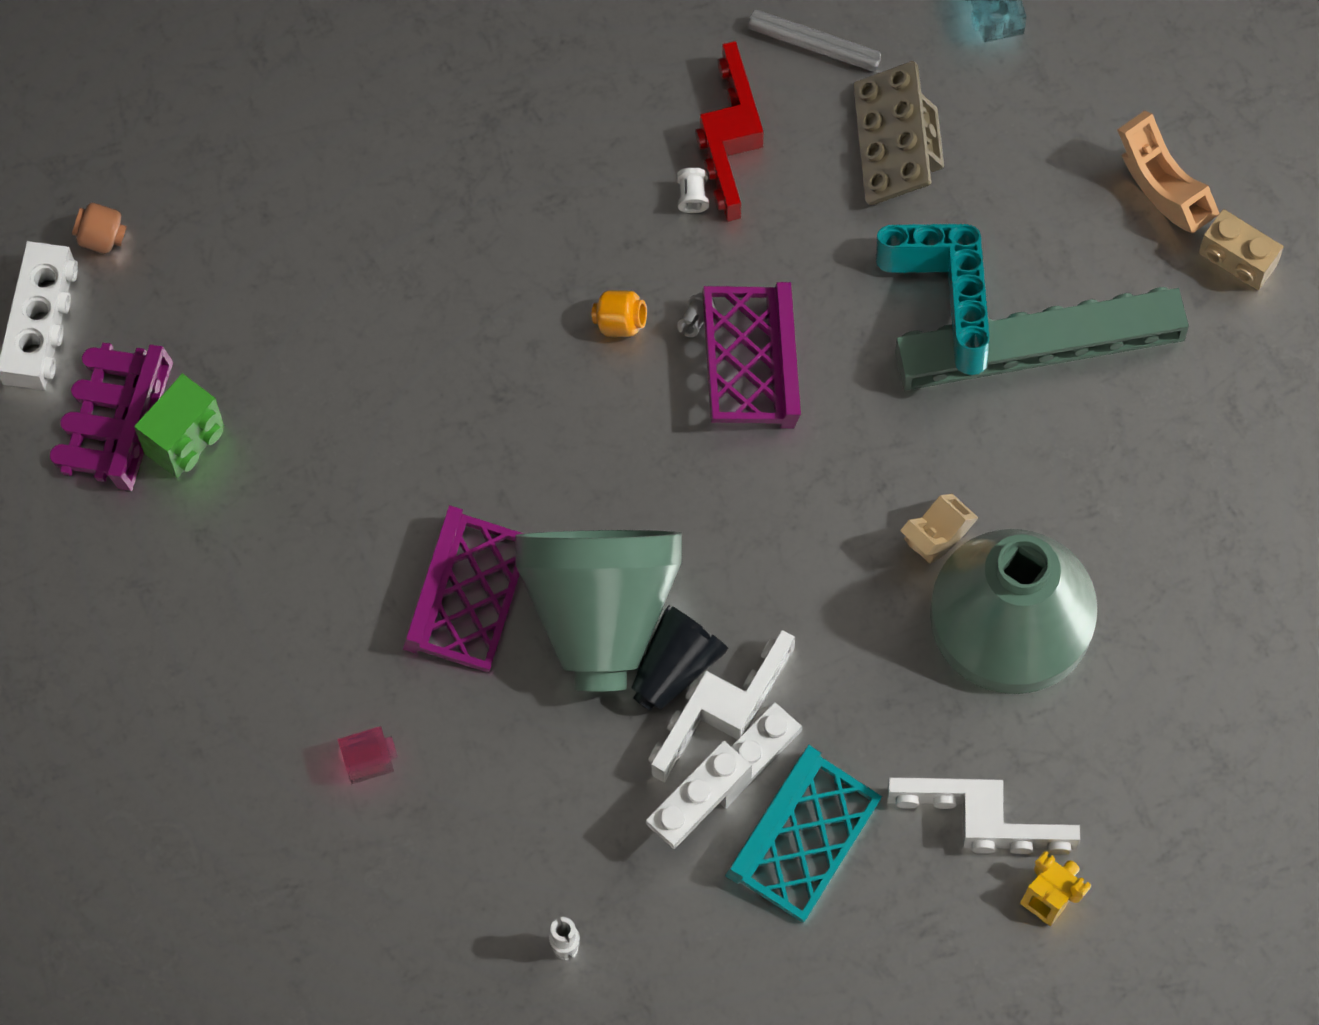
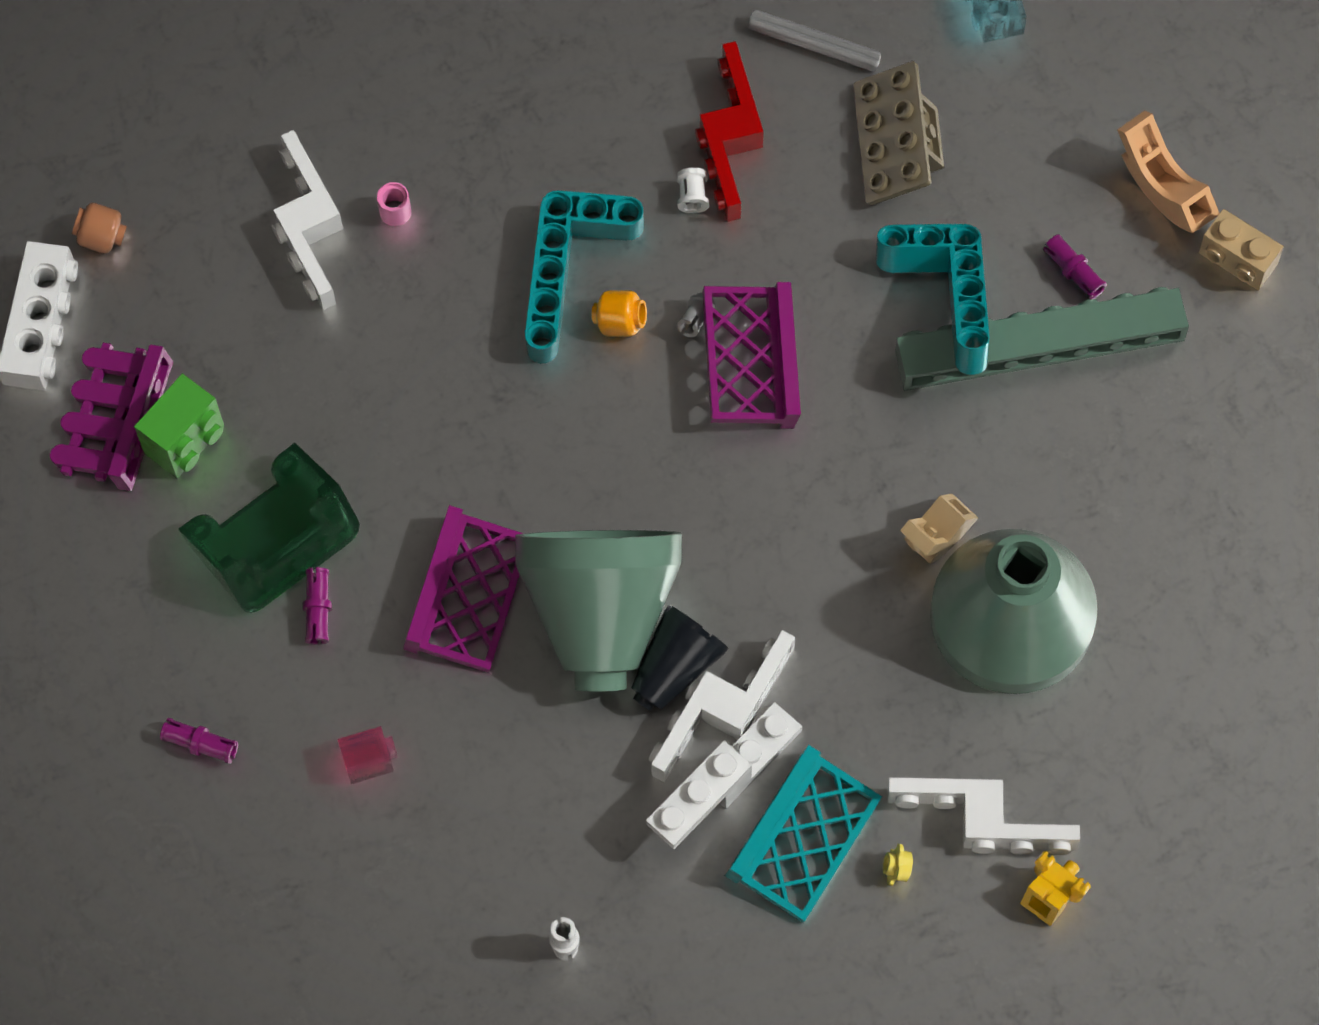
none -> magenta pin [160,718,238,764]
none -> clear green windscreen [178,443,360,613]
none -> white bracket [272,130,343,310]
none -> magenta pin [302,567,332,645]
none -> bright pink beam [377,182,412,226]
none -> teal beam [525,190,644,364]
none -> light yellow plate [883,844,913,886]
none -> magenta pin [1043,234,1107,299]

